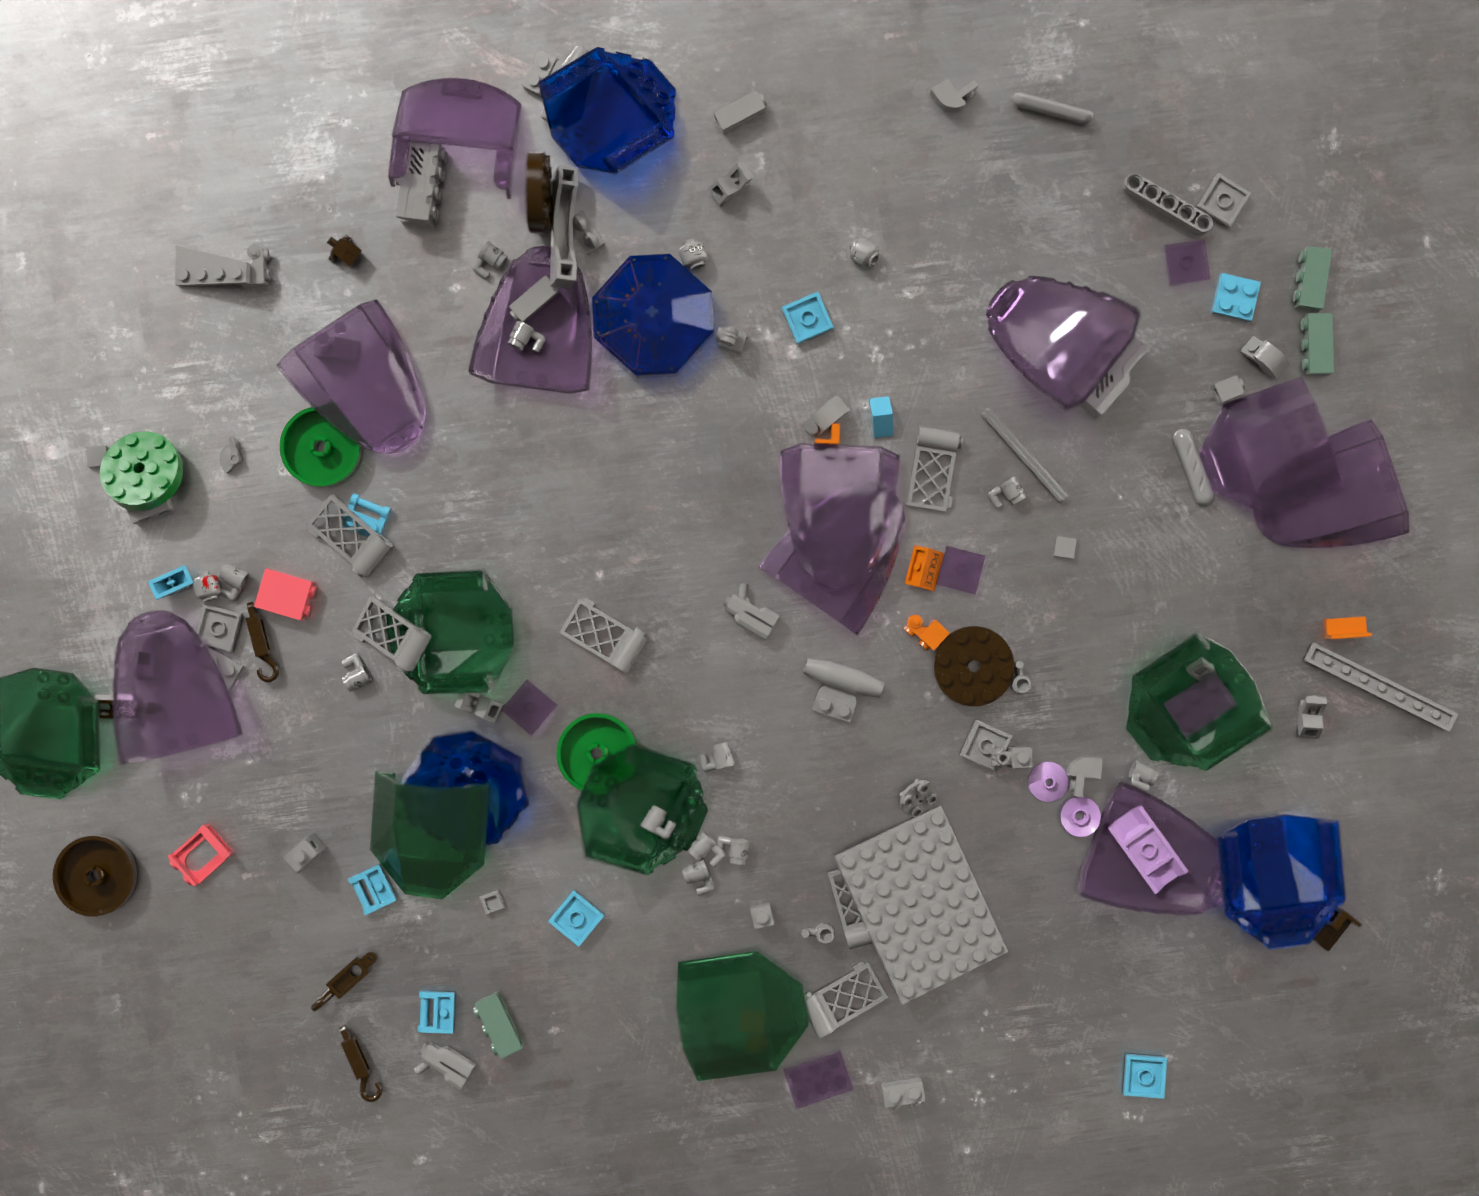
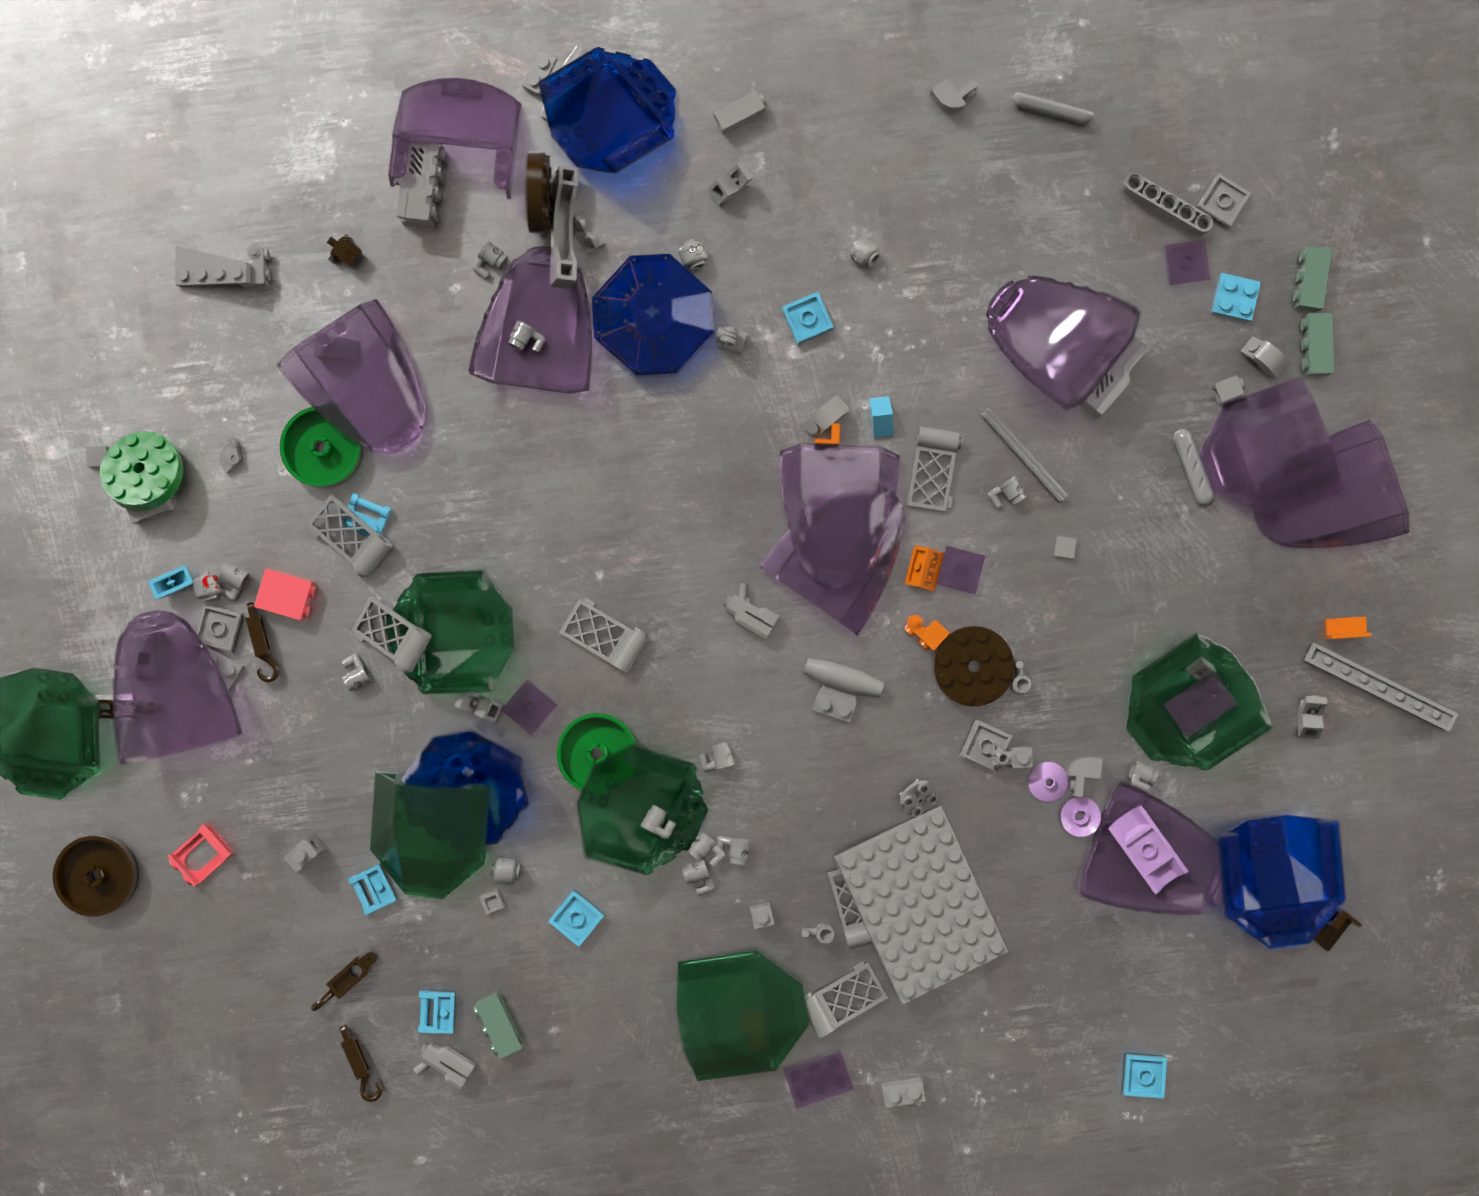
light grey brick [509,275,560,323] -> none
none -> light grey head [490,857,521,885]

